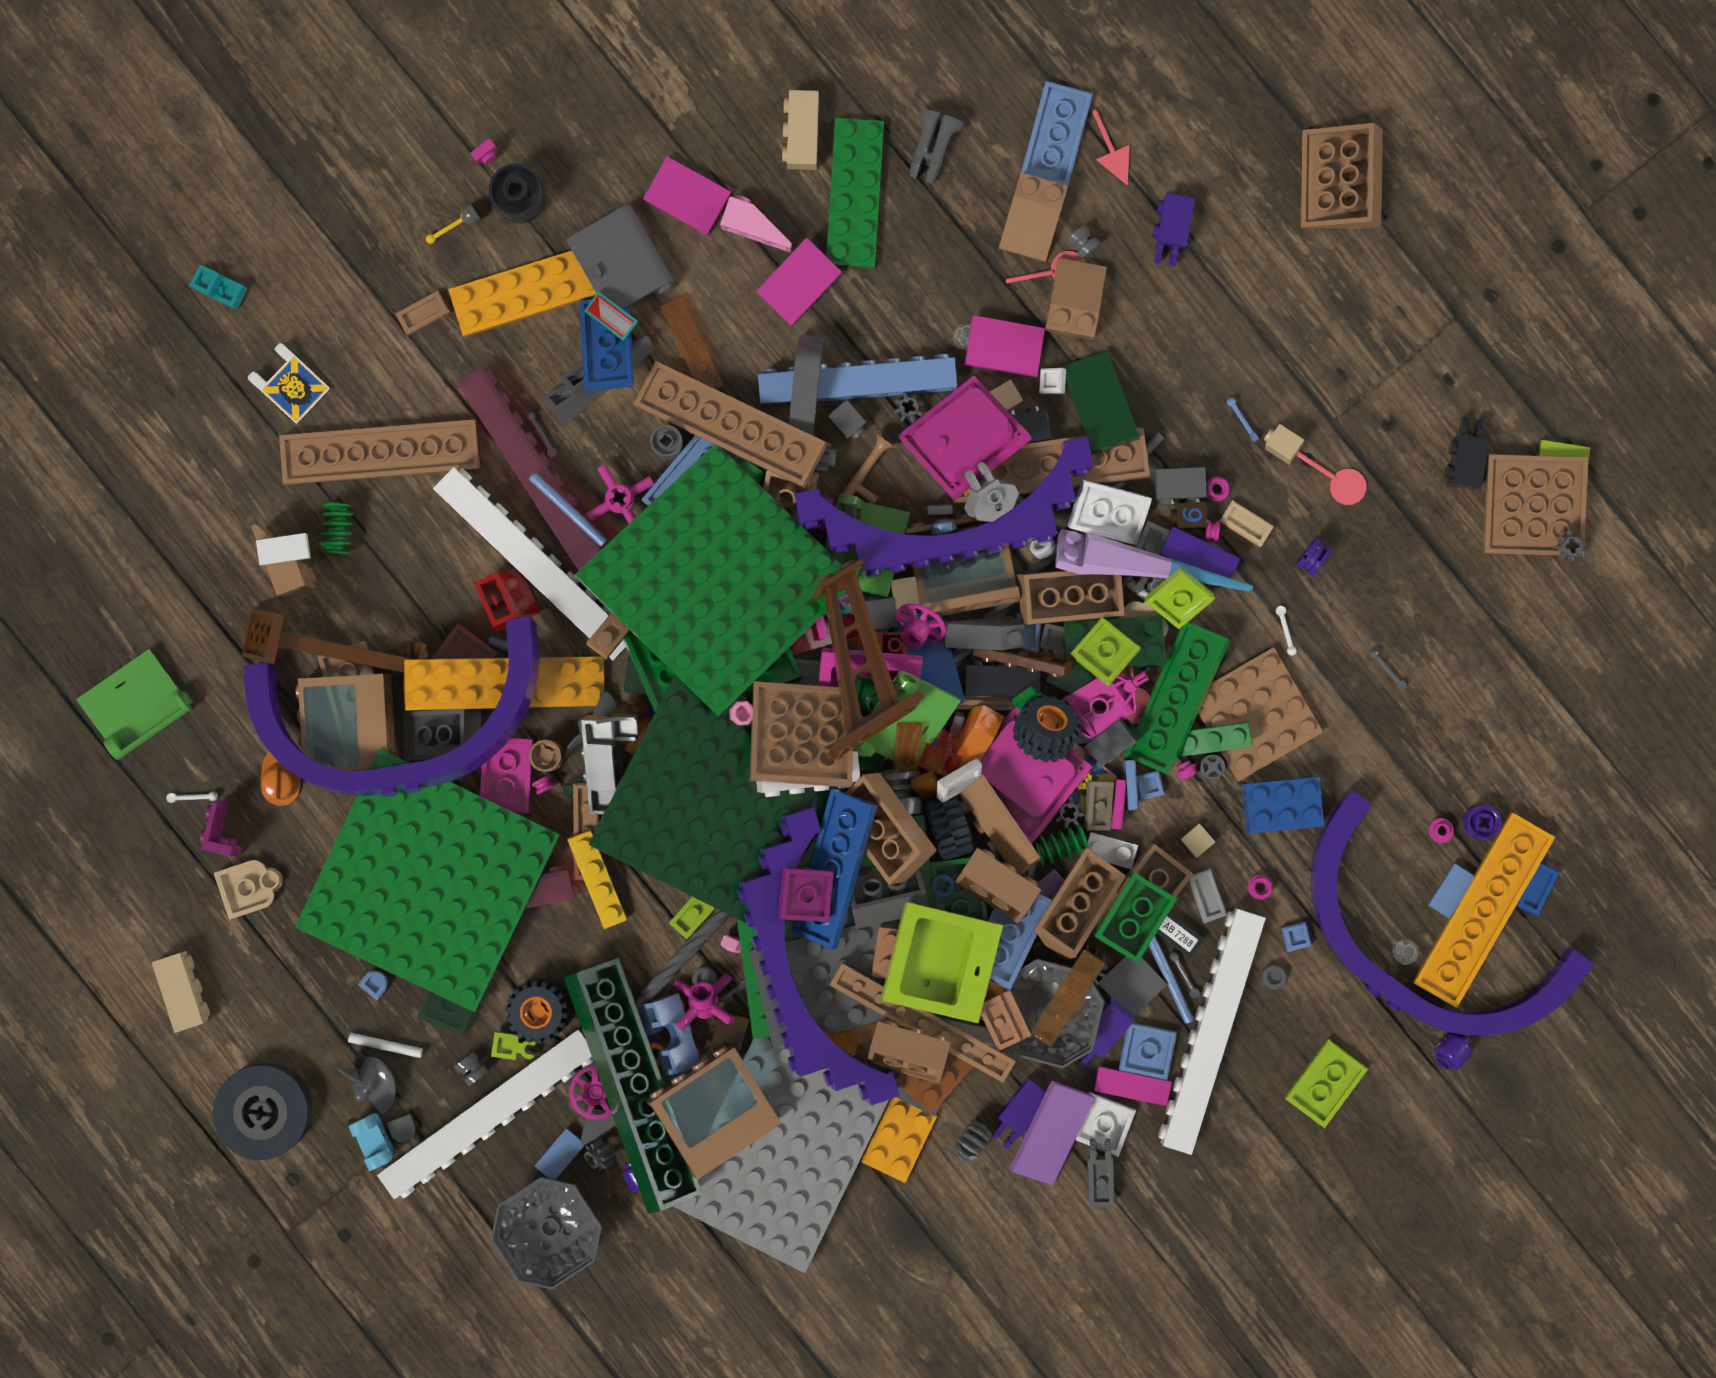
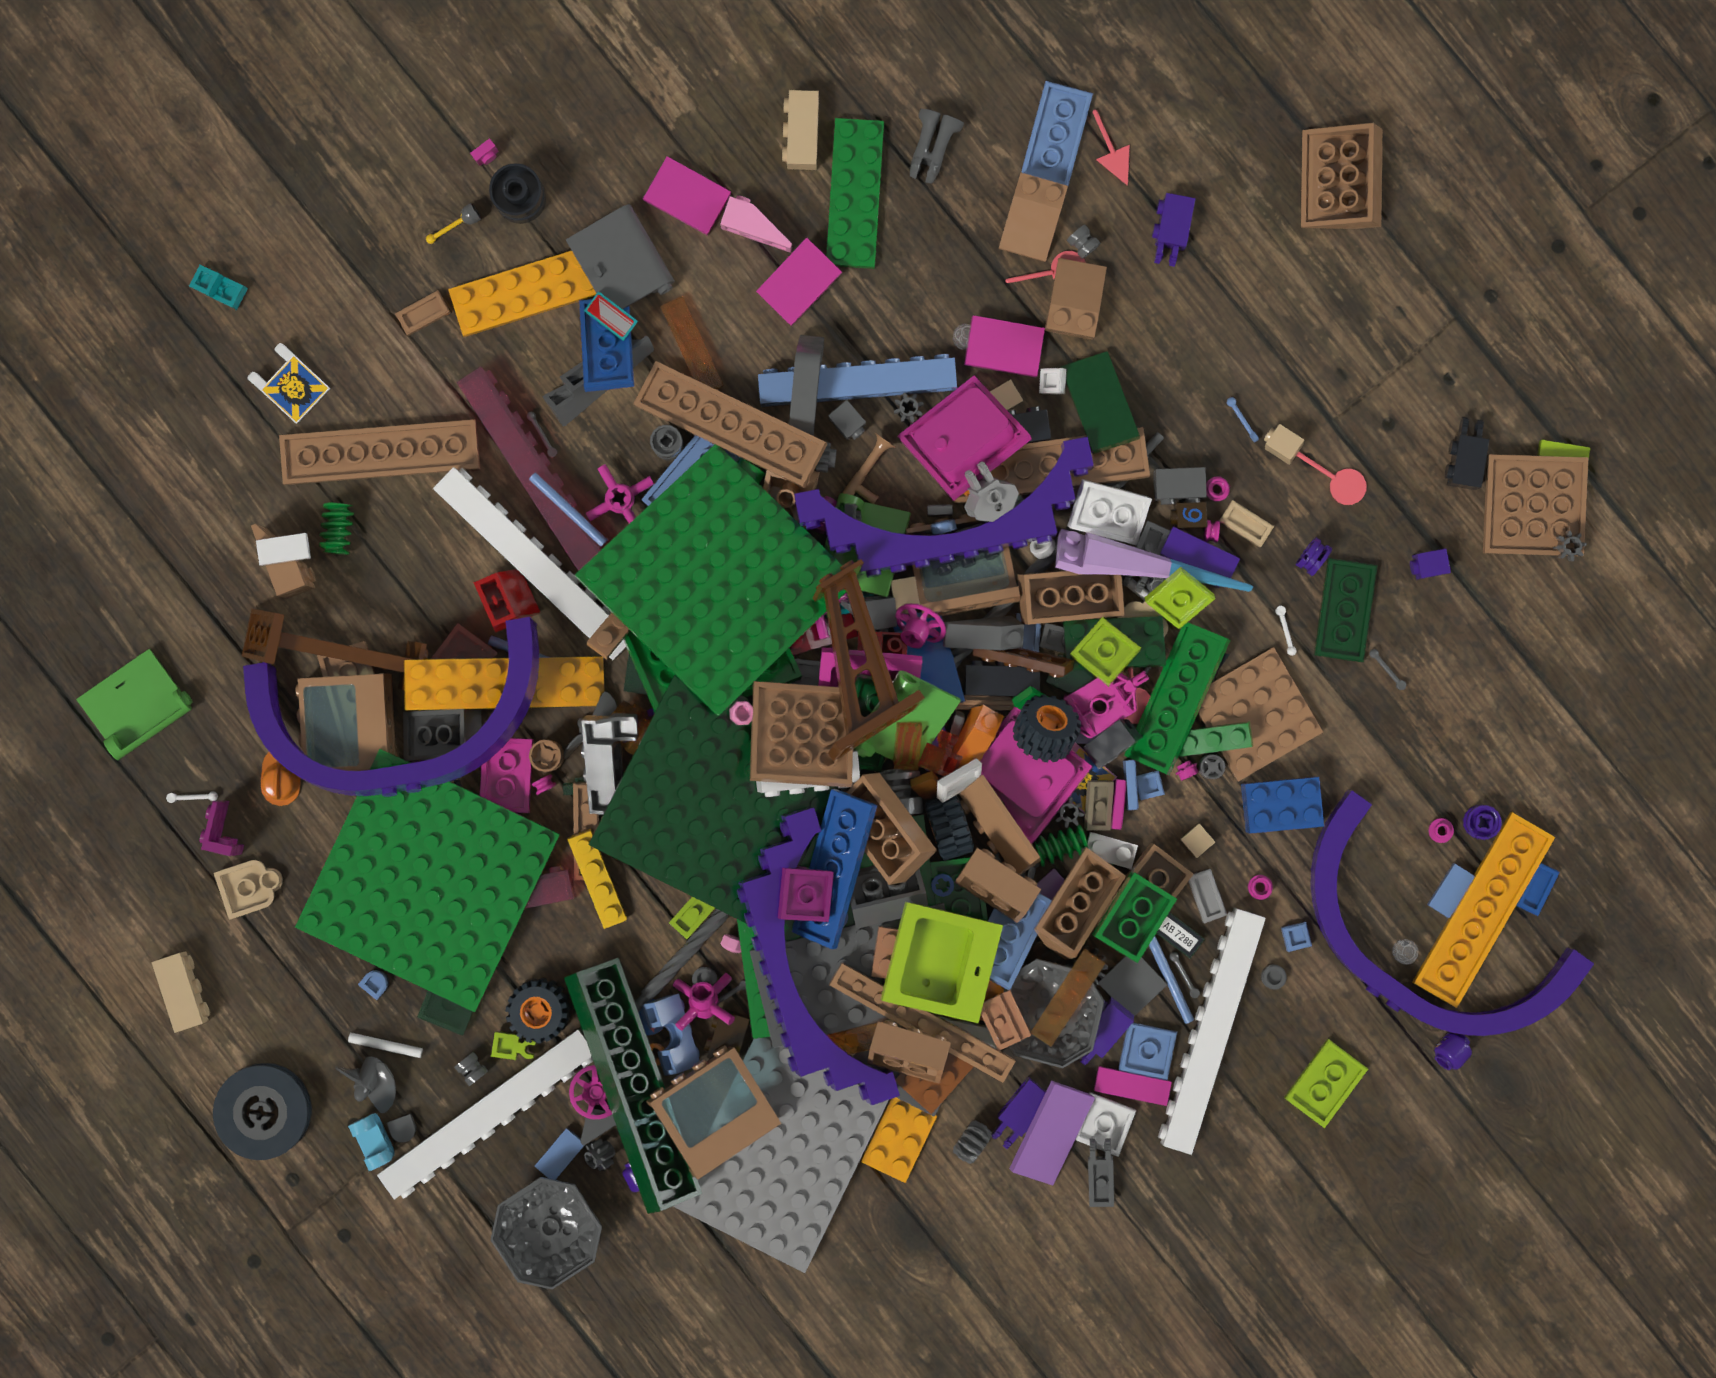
none -> dark green tile [1314,558,1378,663]
none -> dark purple brick [1410,549,1451,580]

